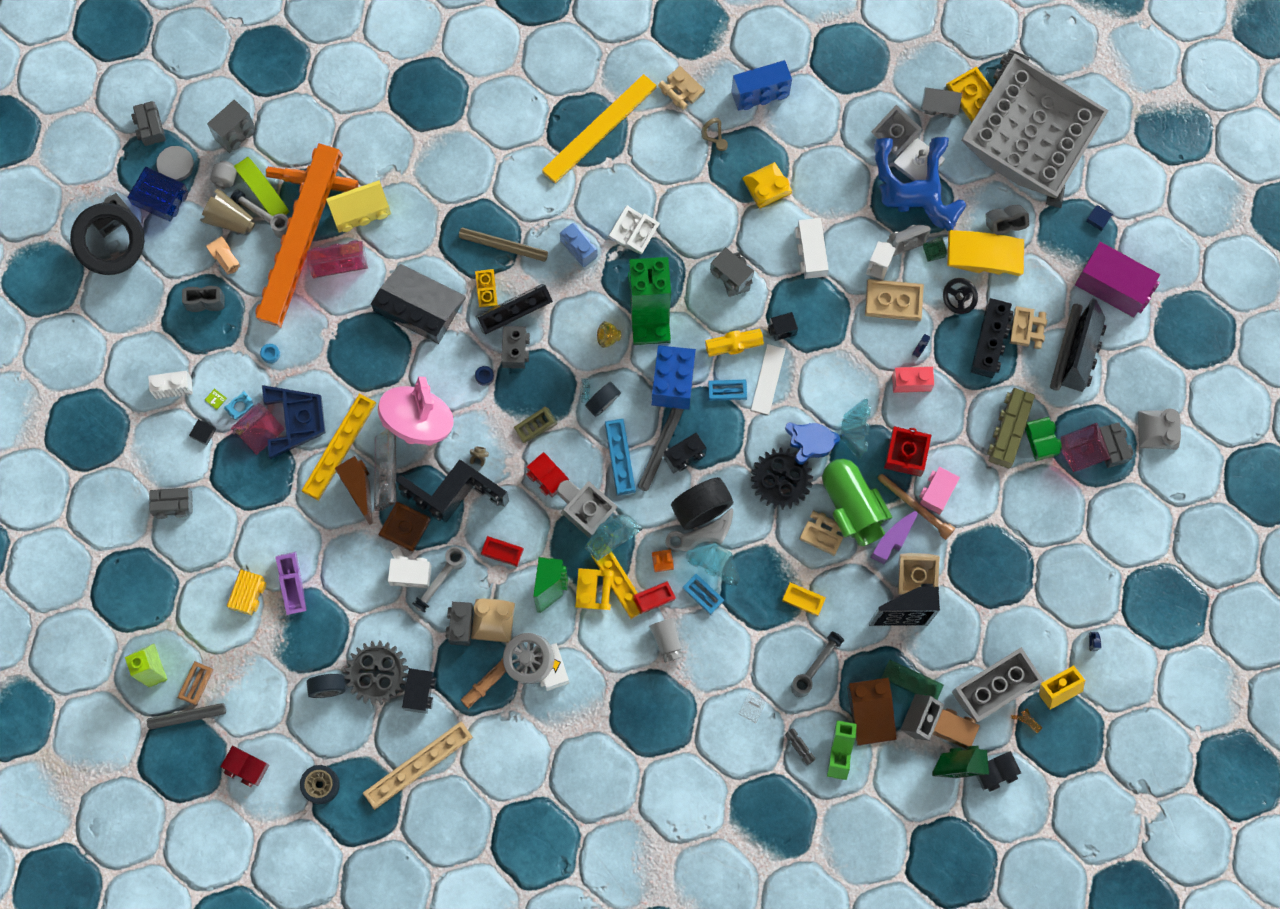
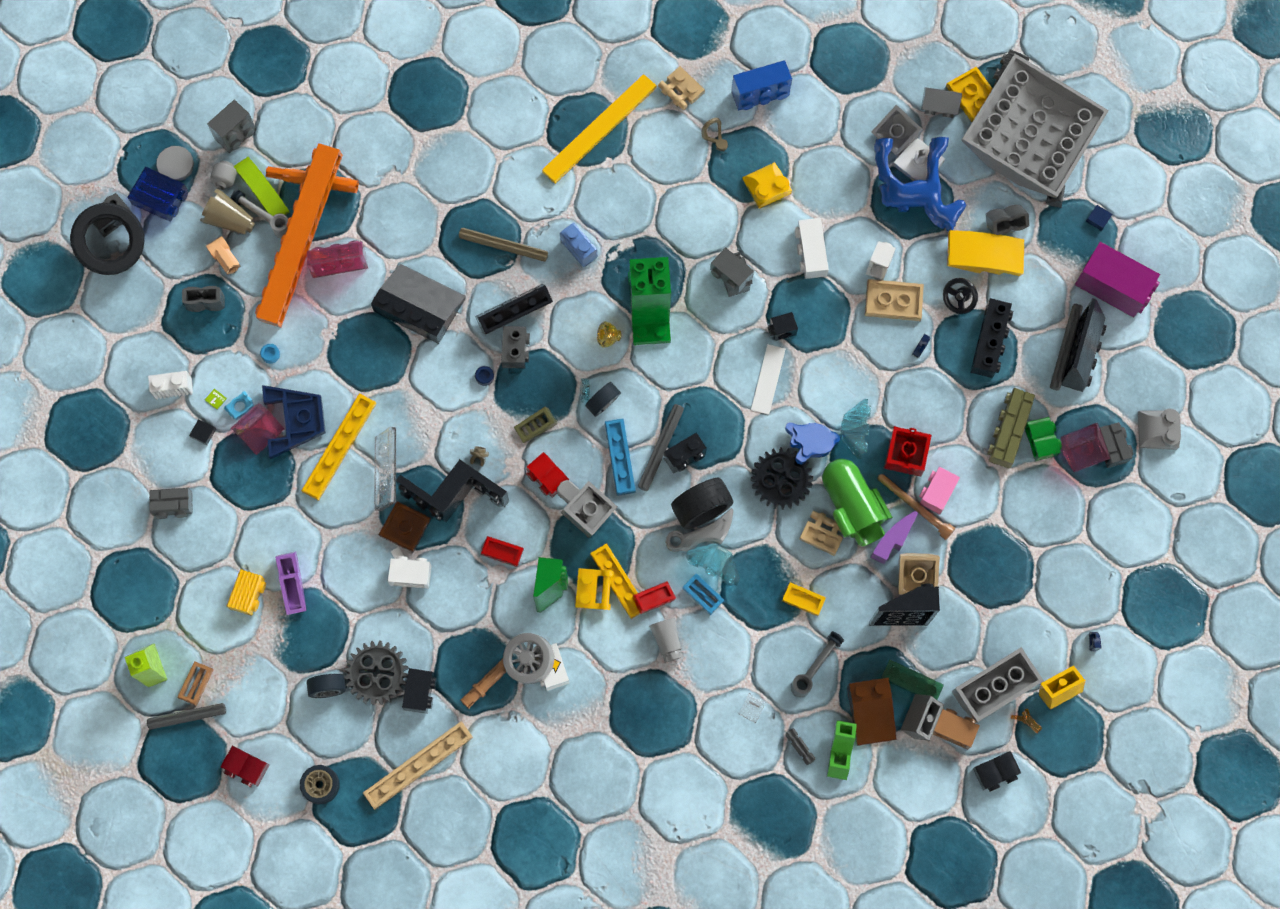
dark grey brick [131,101,166,146] -> none
light yellow slope [326,180,391,233] -> none
reddish brown slope [335,456,373,525] -> none
bright pink bracket [378,376,454,446] -> none
light grey piece [412,546,467,613] -> none
dark grey brick [445,601,474,646] -> none
tan slope [471,598,515,643] -> none
yellow slope [475,269,498,308] -> none
clear light blue slope [585,515,642,561] -> none
white slope [608,206,660,254] -> none
blue brick [651,345,696,410] -> none
orange tile [652,549,674,572] -> none
yellow piece [705,328,764,357] -> none
dark azure tile [708,379,747,401] -> none
light grey slope [887,225,931,256] -> none
coral brick [892,367,934,393] -> none
clear green slope [922,237,947,262] -> none
dark green slope [932,746,989,778] -> none
tan plate [1010,306,1047,349] -> none

